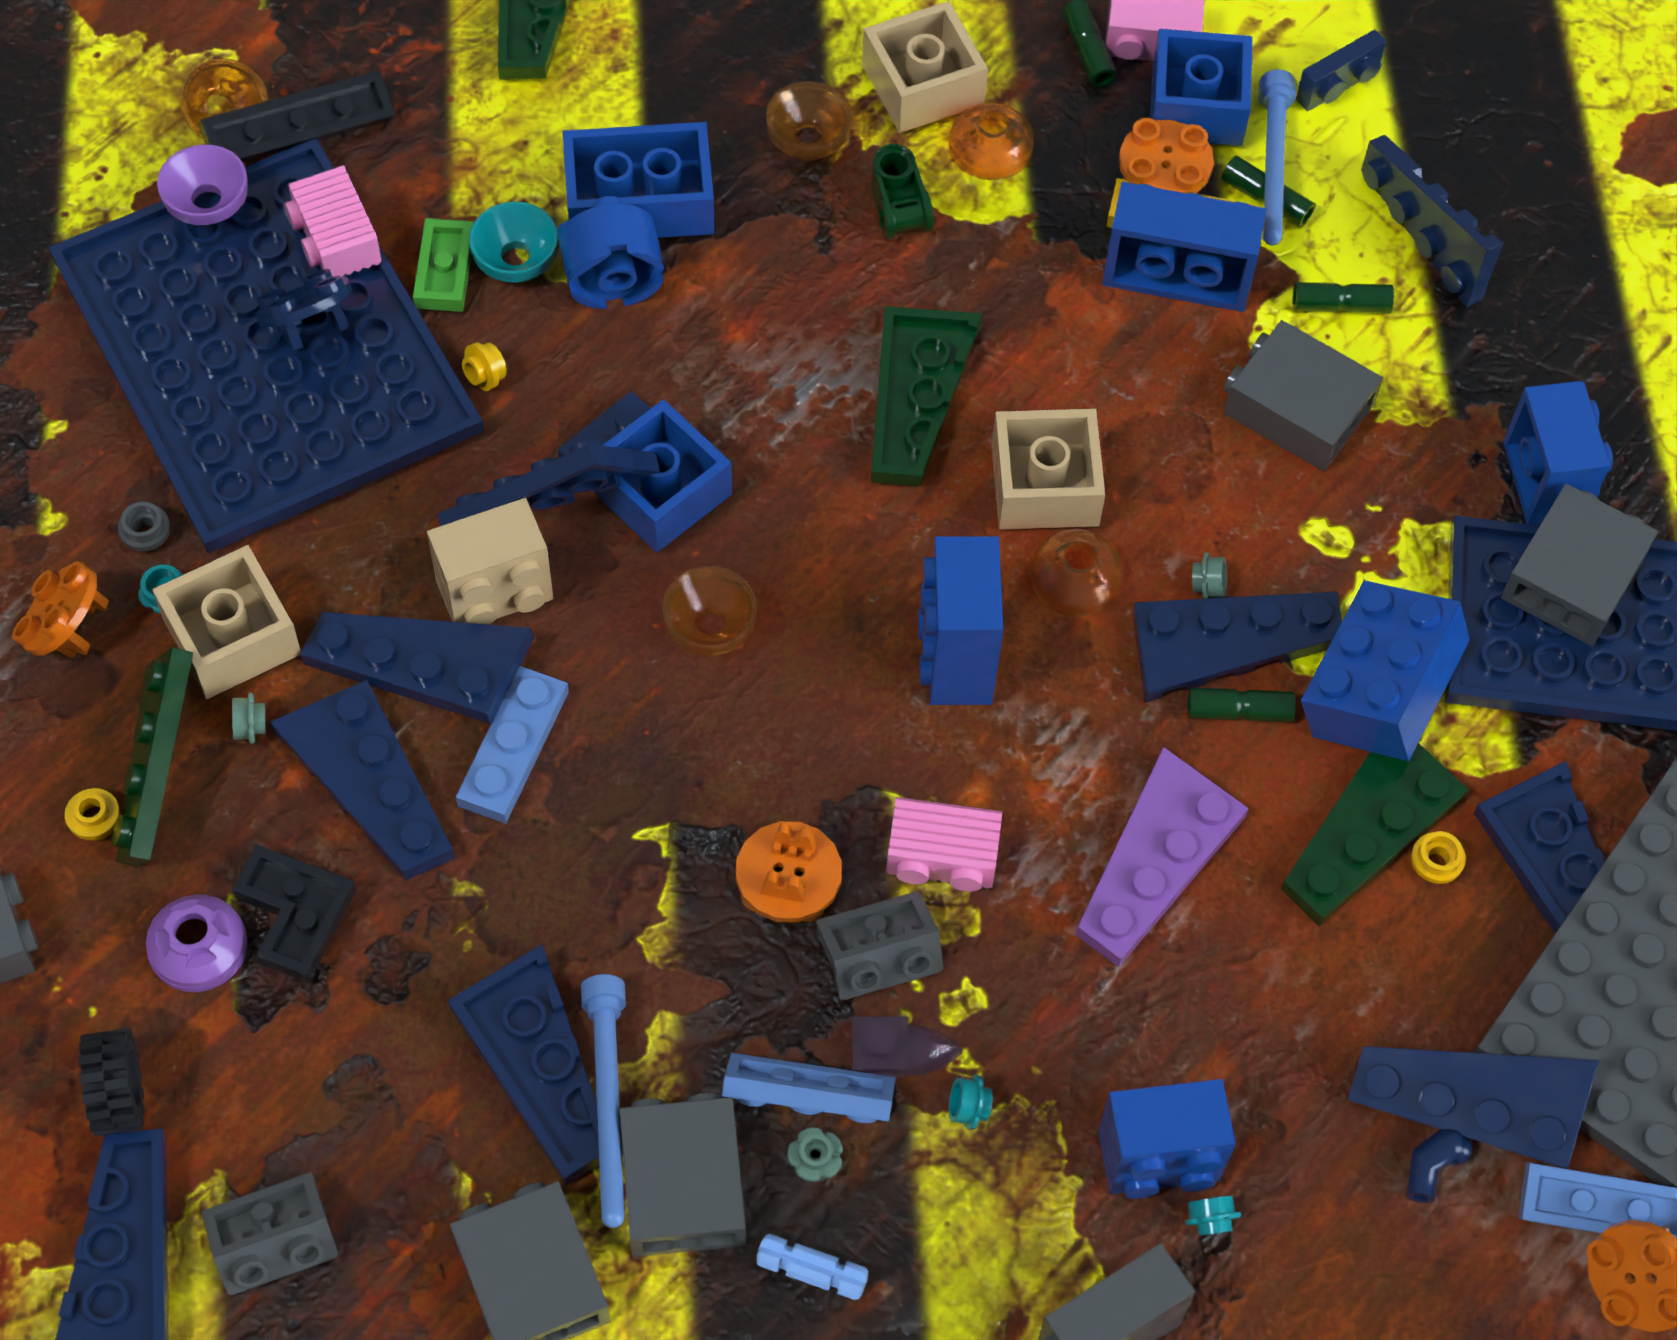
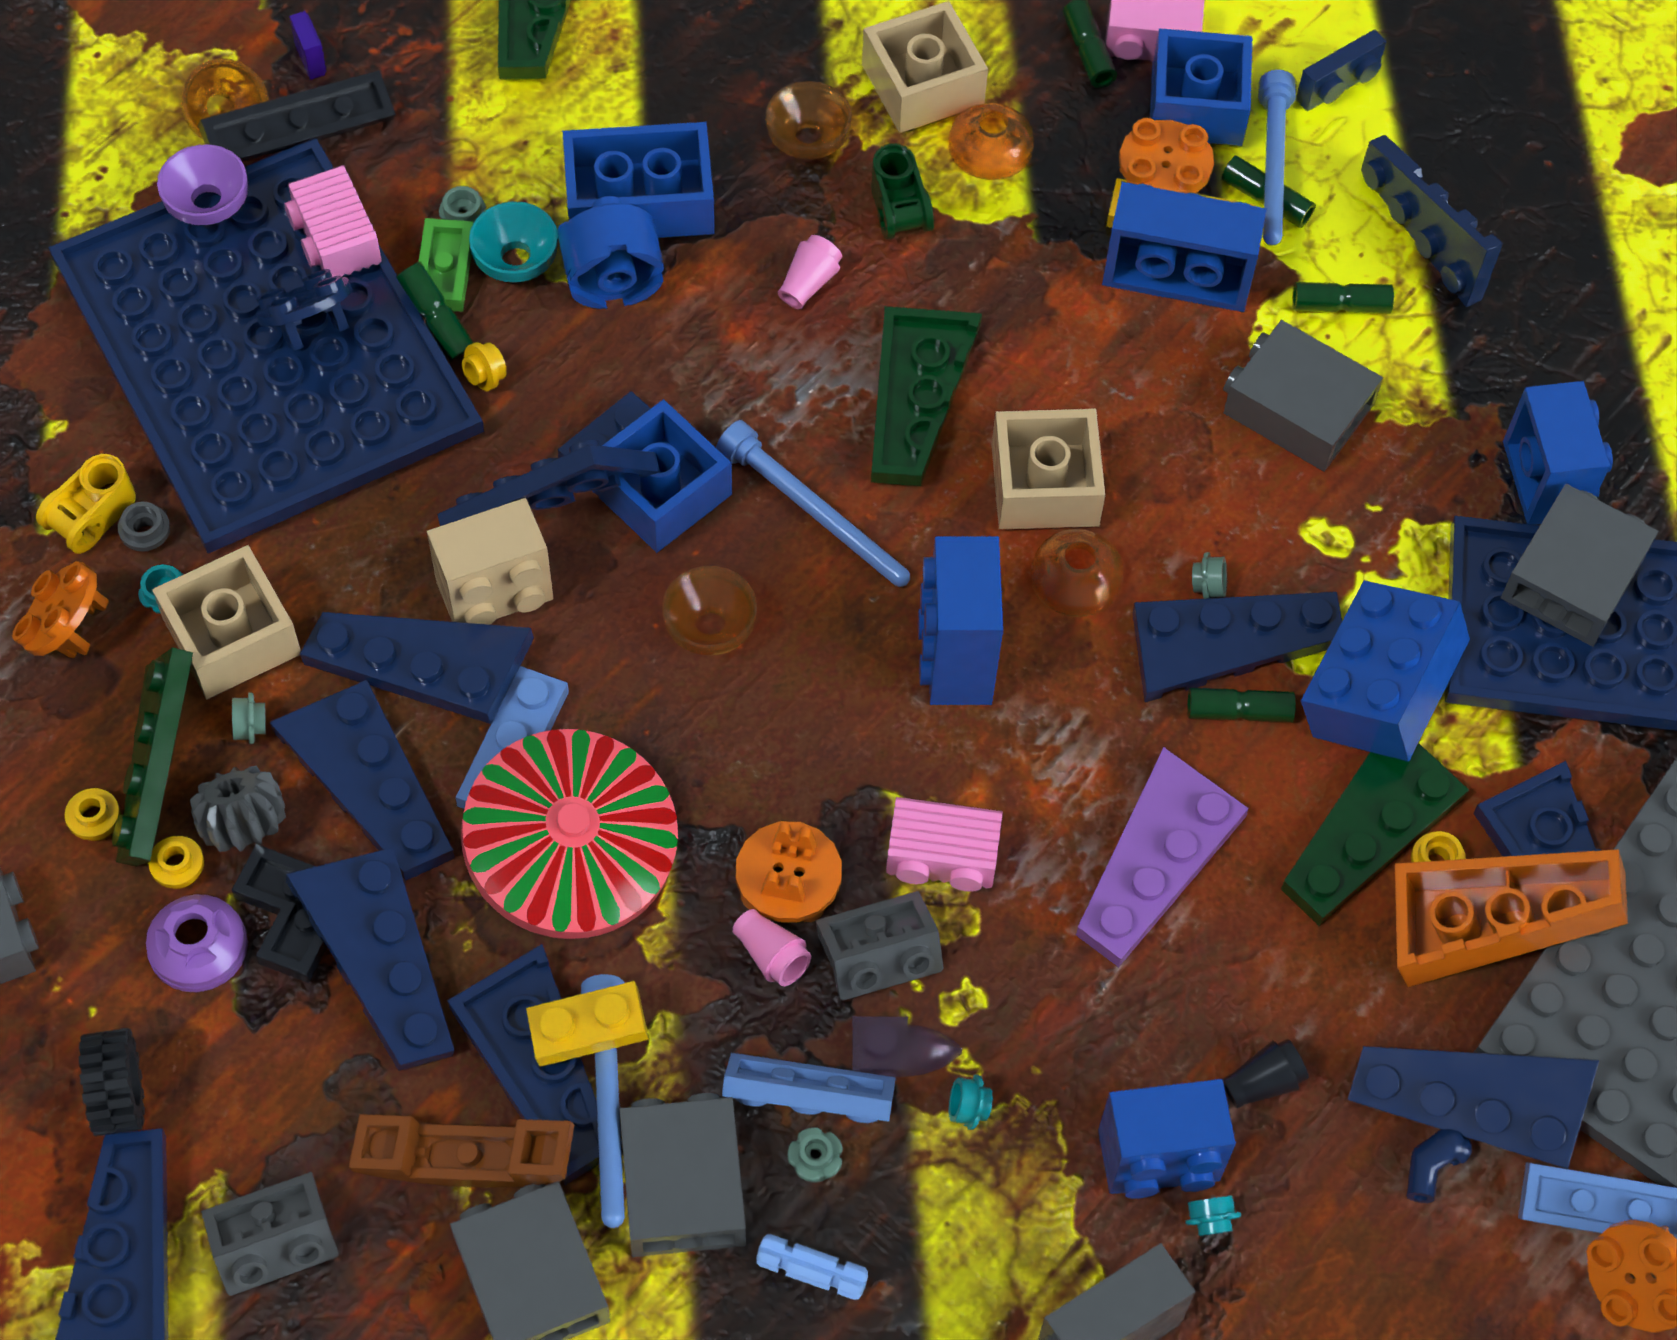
none -> yellow piece [36,454,136,554]
none -> yellow plate [148,836,204,889]
none -> dark grey gear [190,766,286,852]
none -> dark blue wing [286,848,454,1071]
none -> dark purple tile [289,11,327,80]
none -> dark orange slope [349,1114,574,1188]
none -> dark green piece [396,261,474,361]
none -> sand green plate [439,186,486,223]
none -> dish [461,729,678,939]
none -> yellow plate [526,981,649,1067]
none -> medium blue piece [716,420,910,587]
none -> bright pink cone [732,909,811,986]
none -> bright pink cone [778,235,842,309]
none -> black cone [1223,1039,1309,1109]
none -> orange wedge [1395,849,1628,987]

